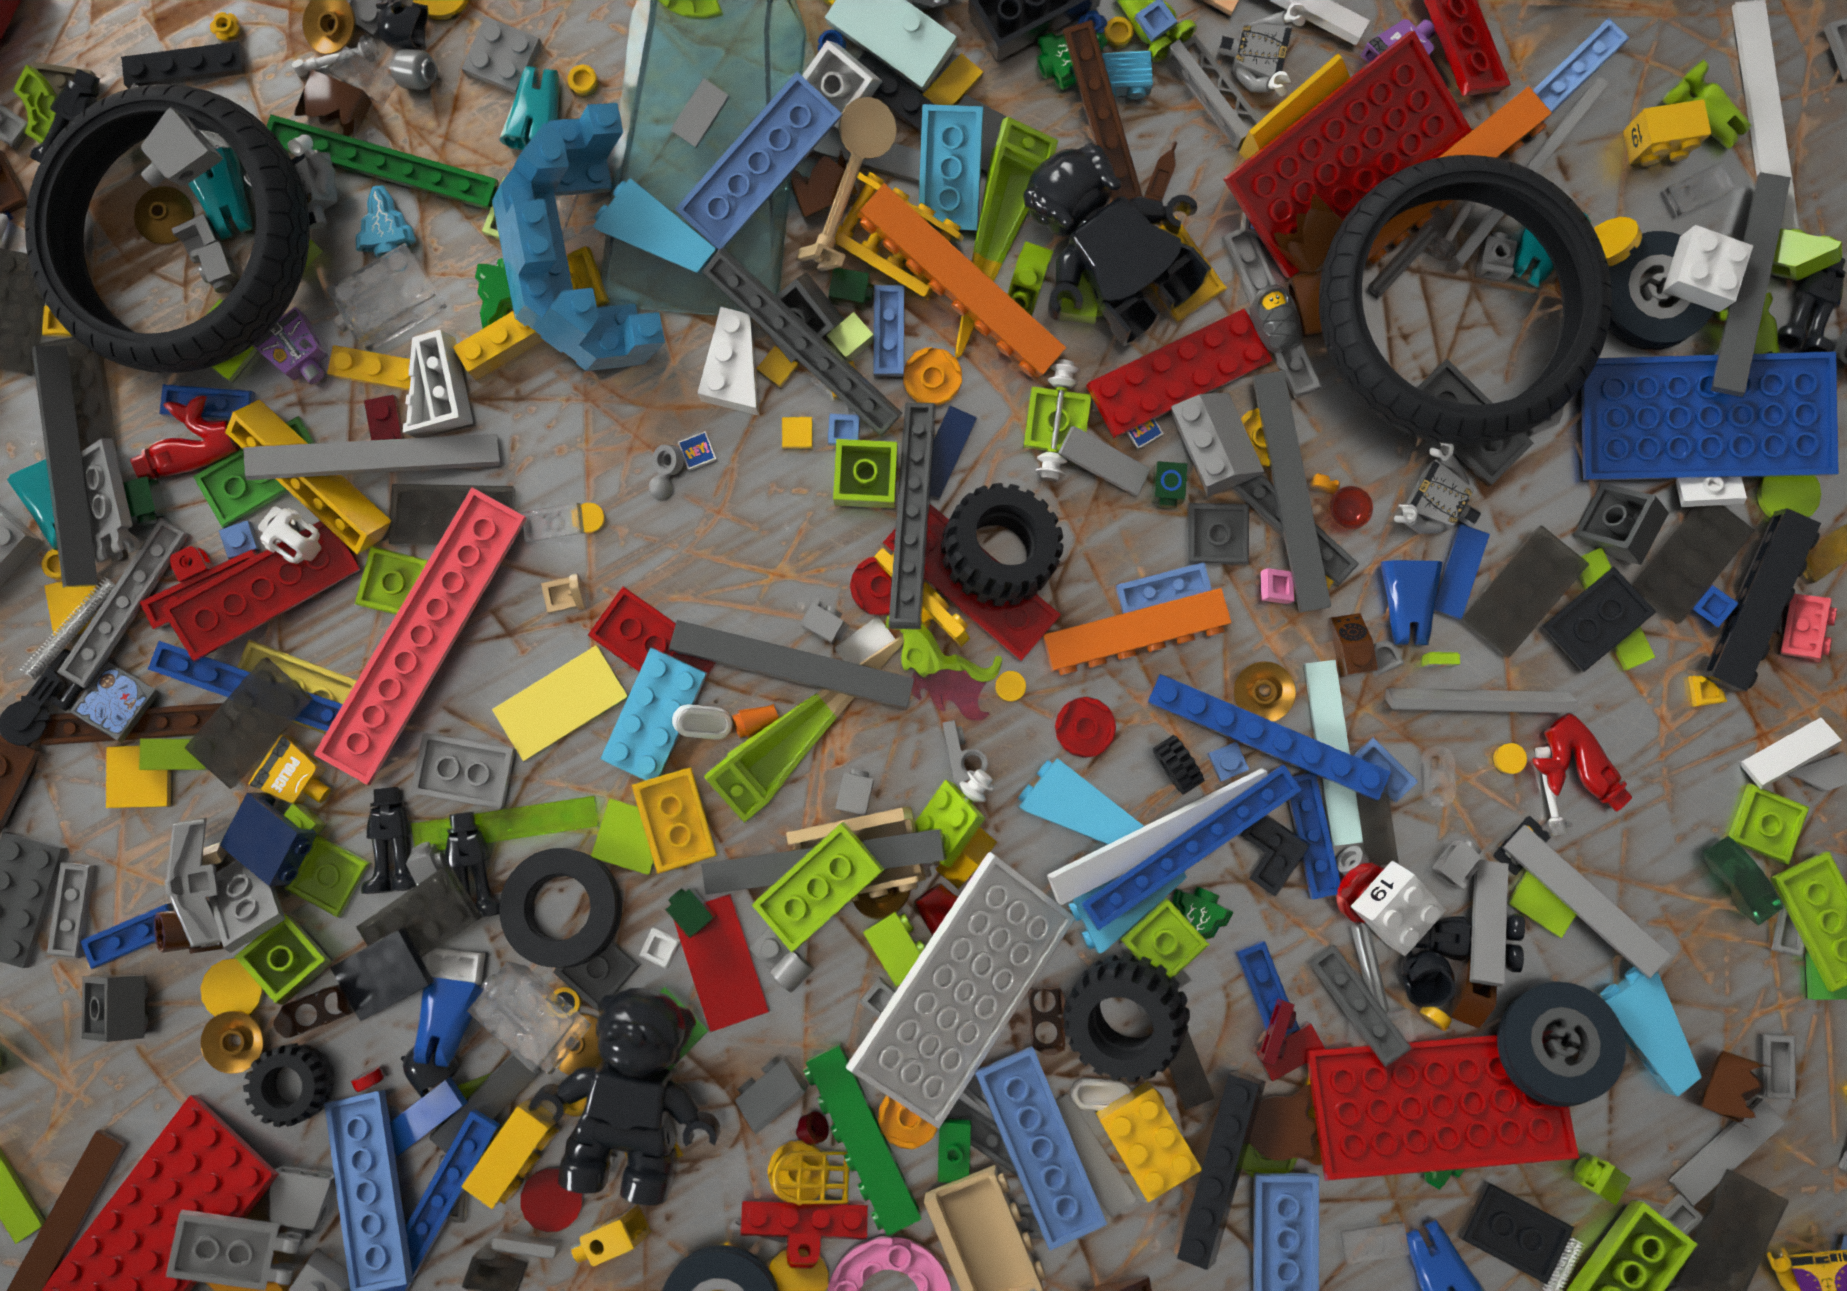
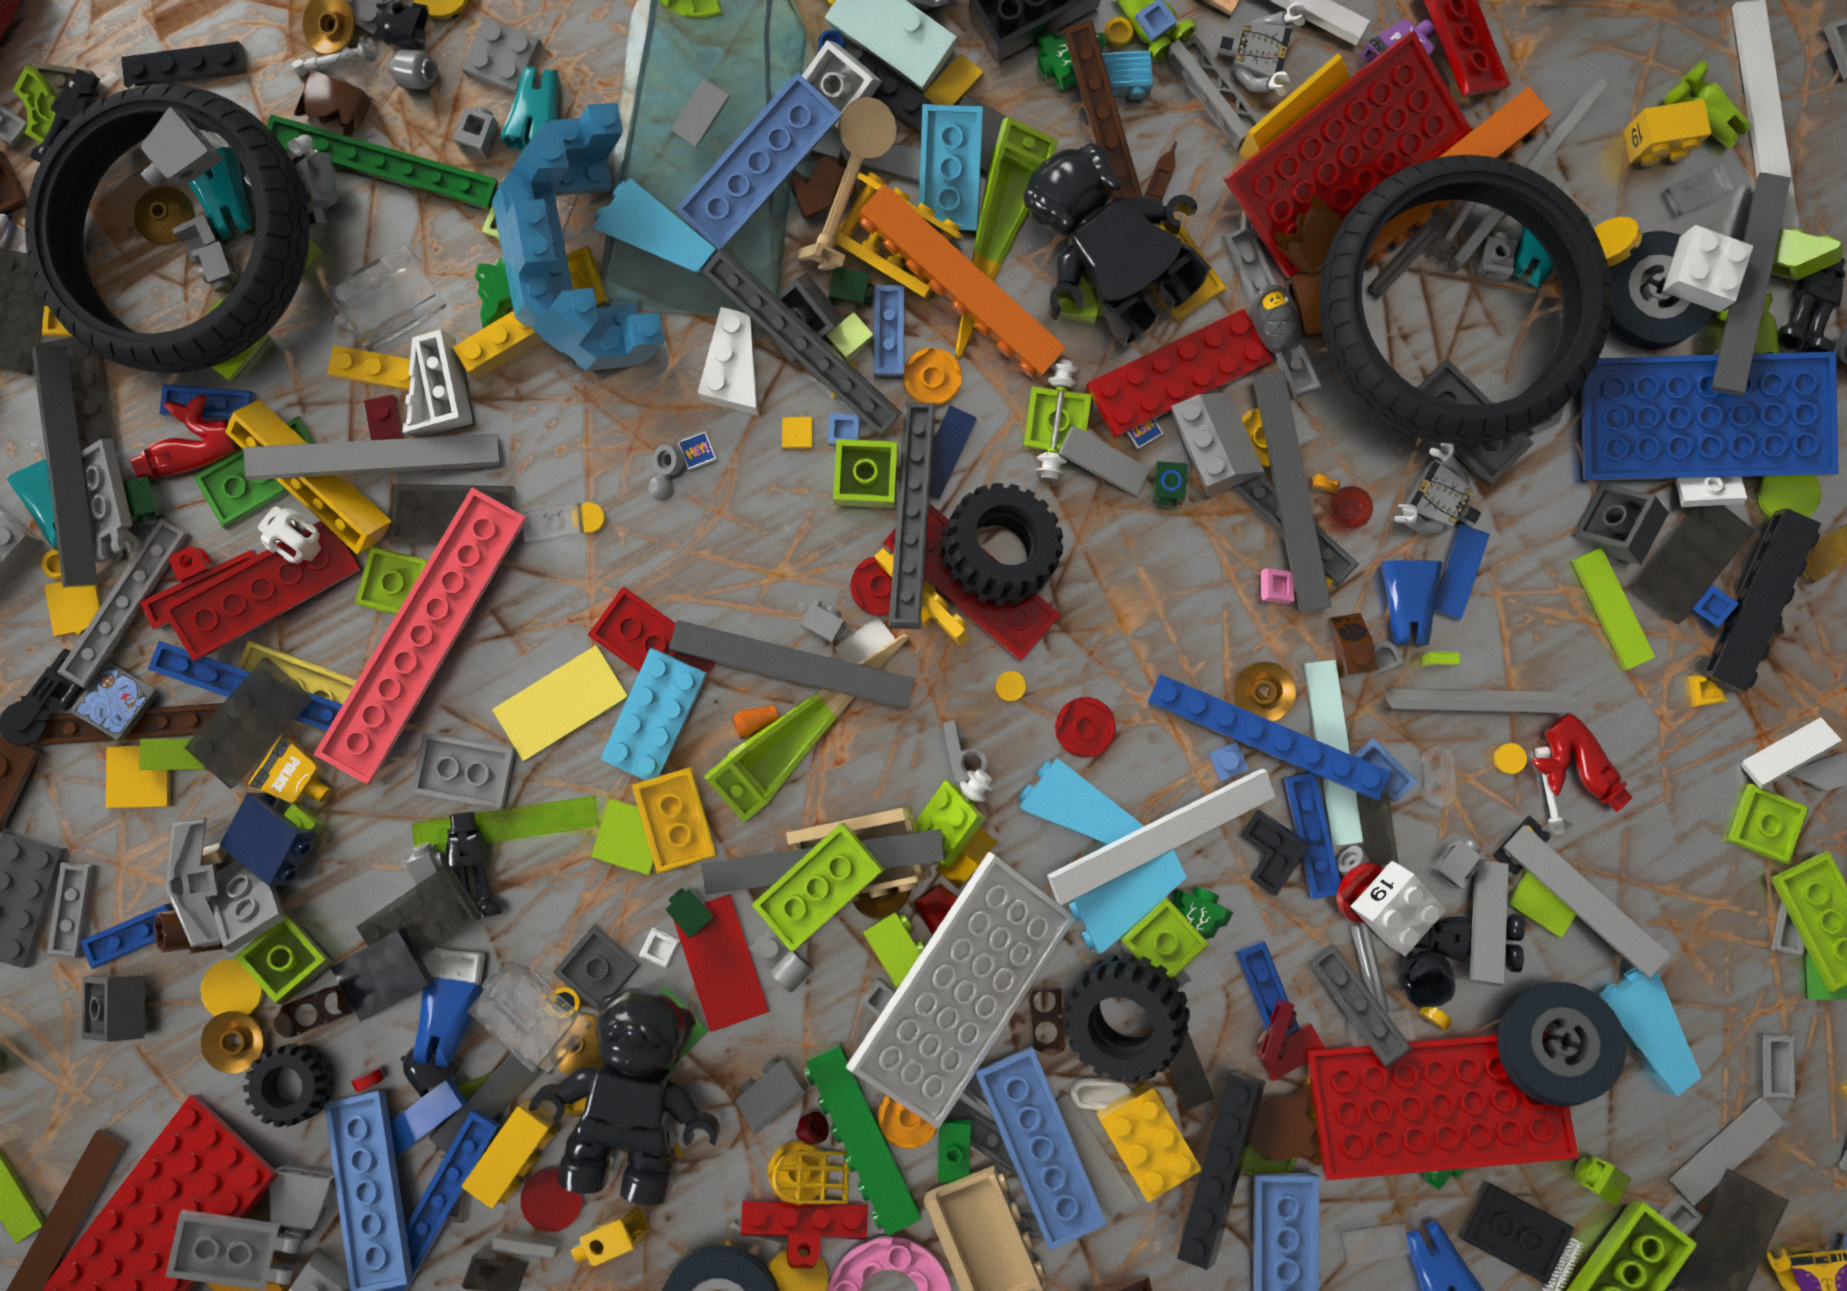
white axle [20,577,116,680] -> none
yellow plate [210,12,240,41] -> none
medium blue plate [219,520,261,559] -> none
medium lavender torso [253,307,327,384] -> none
lime tile [285,834,371,918] -> none
medium azure rock [355,185,416,259] -> none
black piece [361,787,418,894] -> none
black tyre [499,848,622,968] -> none
tan tile [541,573,586,614] -> none
yellow tile [567,64,599,97] -> none
white tile [672,704,733,740] -> none
yellow tile [756,346,799,389] -> none
light grey brick [835,768,874,816] -> none
piece [885,616,1002,721] -> none
lime slope [1007,241,1054,316] -> none
orange brick [1042,588,1231,676] -> none
blue plate [1078,10,1107,33] -> none
blue plate [1080,765,1302,930] -> none
medium blue plate [1115,562,1212,614] -> none
black tyre [1153,735,1205,795] -> none
dark grey tile [1187,503,1249,566] -> none
reddish brown slope [1450,956,1497,1029] -> none
clear smoke plate [1461,525,1589,658] -> none
light blue tile [1533,18,1630,113] -> none
black tile [1541,566,1656,672] -> none
reddish brown piece [1700,1050,1772,1128] -> none
clear green brick [1703,836,1783,926] -> none
coral bracket [1781,594,1837,663] -> none
none -> light grey brick [453,106,498,159]

